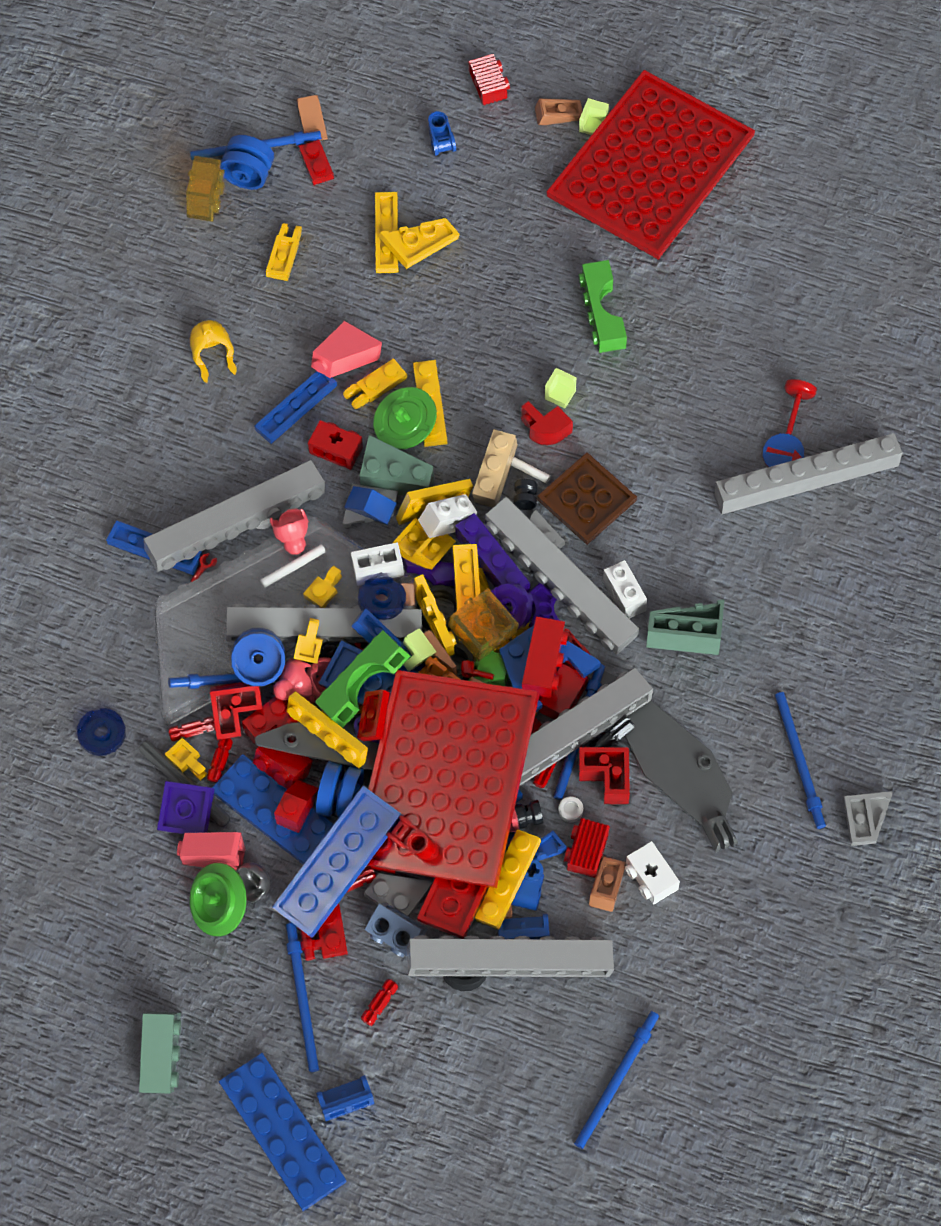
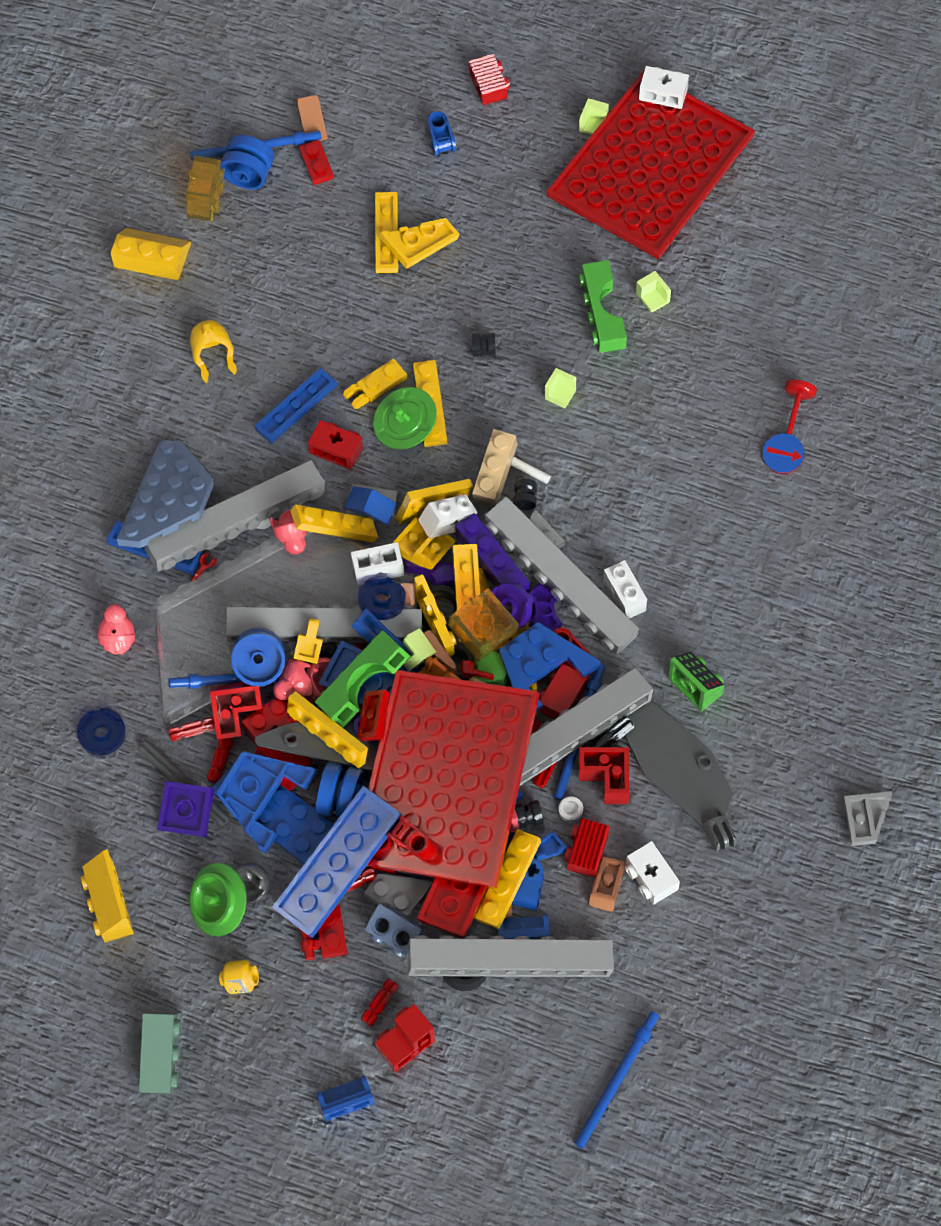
yellow plate [165,738,207,781] -> none
coral slope [177,832,246,873] -> none
blue plate [219,1053,347,1211] -> none
white bar [260,544,326,588] -> none
yellow hinge [266,223,302,281] -> none
red slope [274,780,319,833] -> none
blue bar [286,923,319,1072] -> none
yellow plate [303,566,342,608] -> none
coral slope [311,321,382,378] -> none
sand green wedge [359,435,434,496] -> none
red brick [521,401,573,445] -> none
red brick [522,616,569,698] -> none
nougat slope [535,99,583,125] -> none
reddish brown plate [537,453,637,545] -> none
sand green wedge [646,599,724,655] -> none
light grey brick [714,433,902,514] -> none
blue bar [775,692,826,829] -> none
none -> yellow slope [80,849,134,943]
none -> coral piece [97,604,135,655]
none -> yellow slope [111,228,191,280]
none -> sand blue plate [117,440,214,548]
none -> blue wing [216,751,317,853]
none -> yellow head [219,960,259,994]
none -> yellow plate [291,504,378,543]
none -> red brick [375,1004,435,1072]
none -> black wheel [472,333,496,357]
none -> yellowish green panel [636,271,671,312]
none -> white brick [639,66,689,109]
none -> bright green slope [668,652,724,712]

